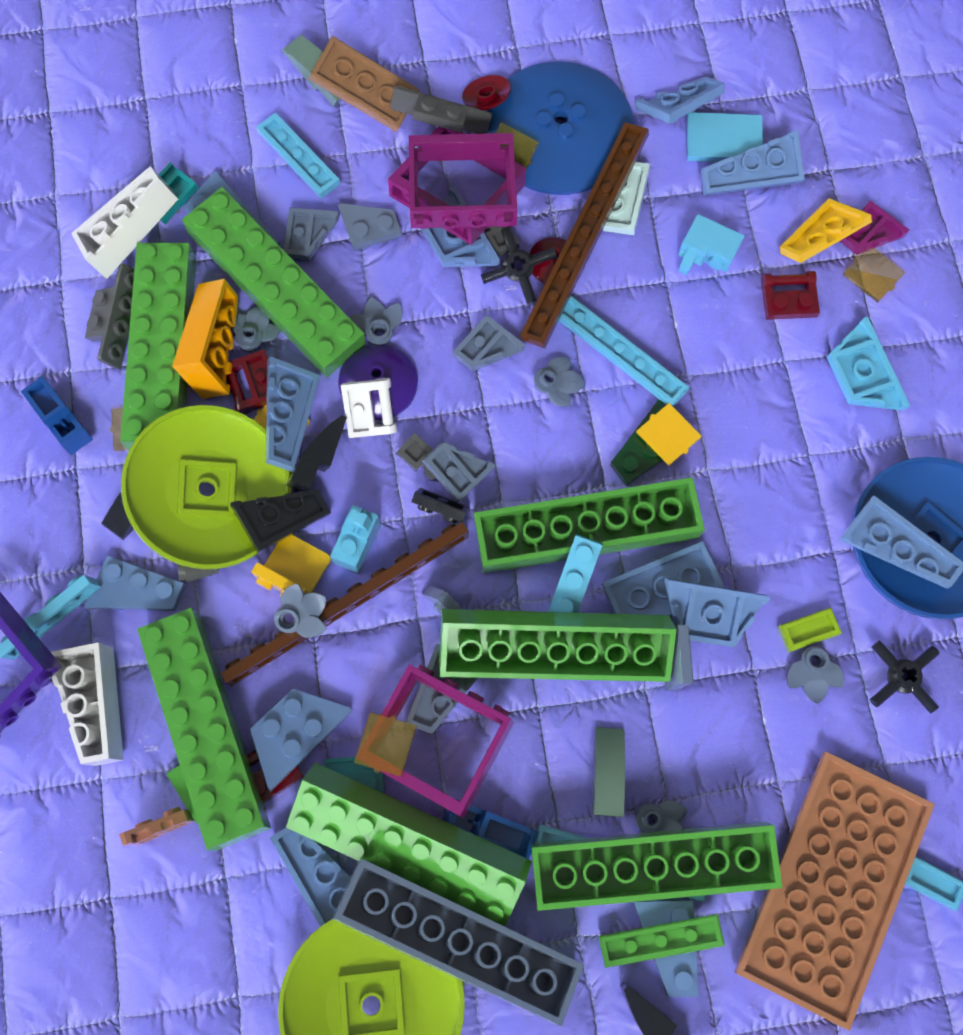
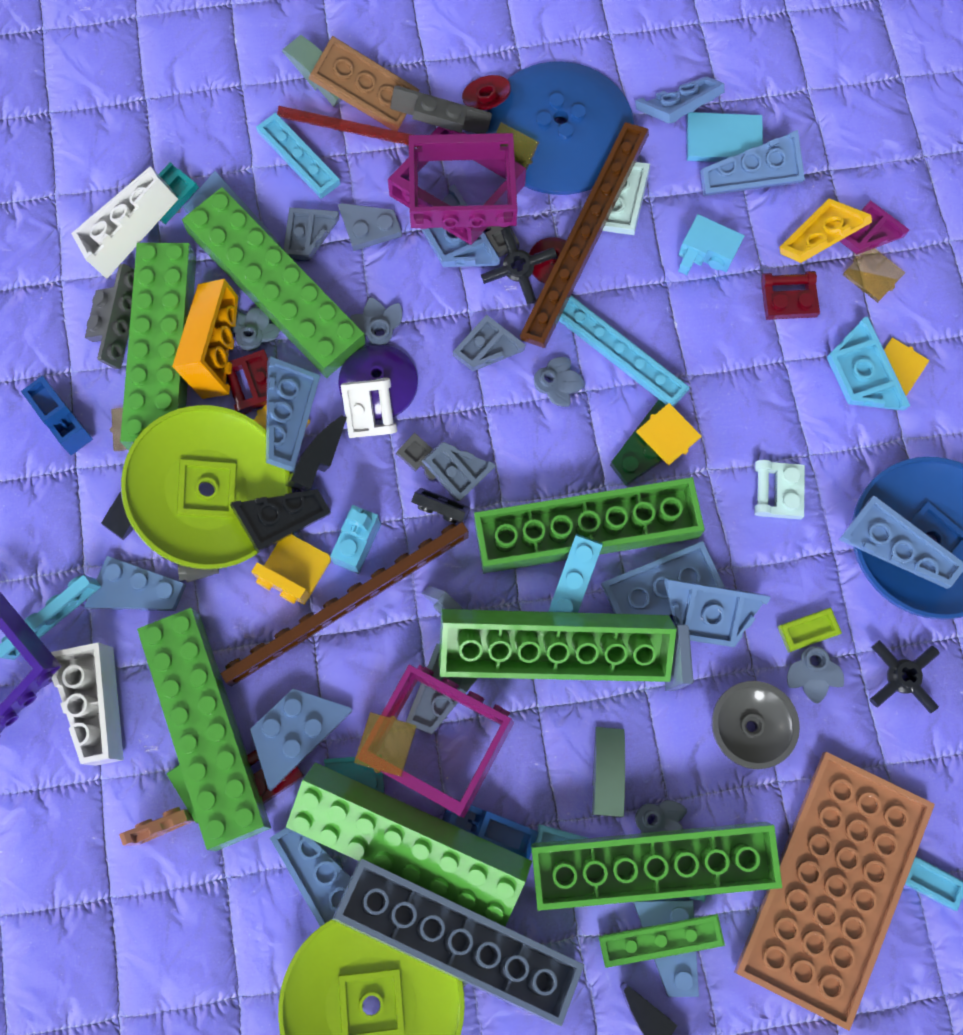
sand blue plate [274,583,327,638] -> none
none -> clear red tile [277,106,419,148]
none -> dark grey dish [711,681,800,769]
none -> light aqua plate [754,460,805,519]
none -> yellow piece [884,337,930,396]

